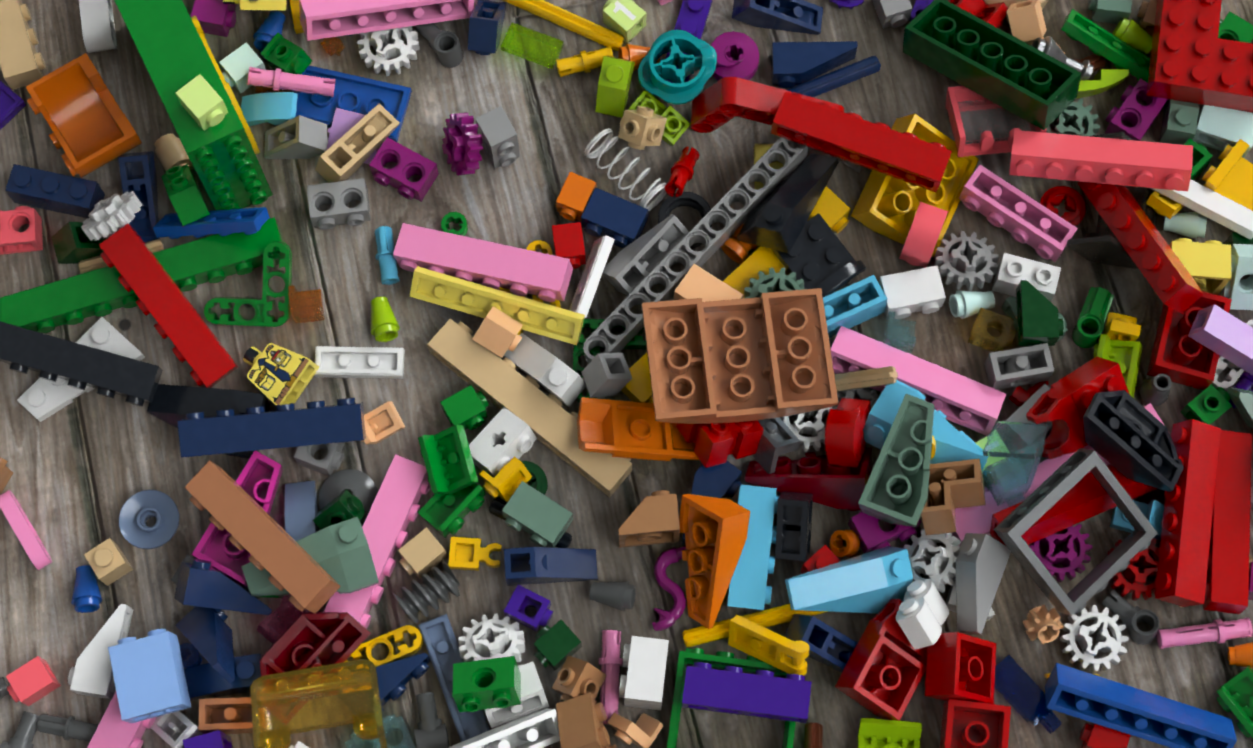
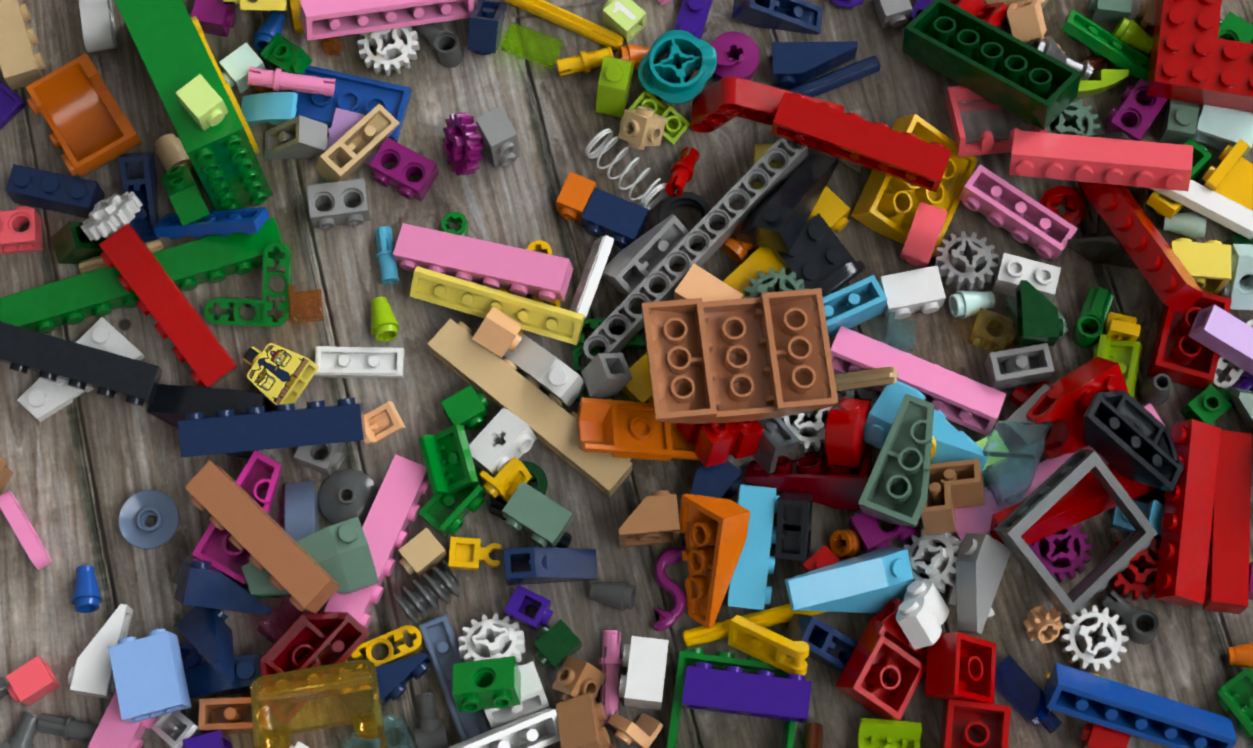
tan brick [84,538,133,586] -> none
dark green brick [313,489,366,530] -> none
red brick [552,222,586,269] -> none
bright pink pin [1156,618,1253,649] -> none

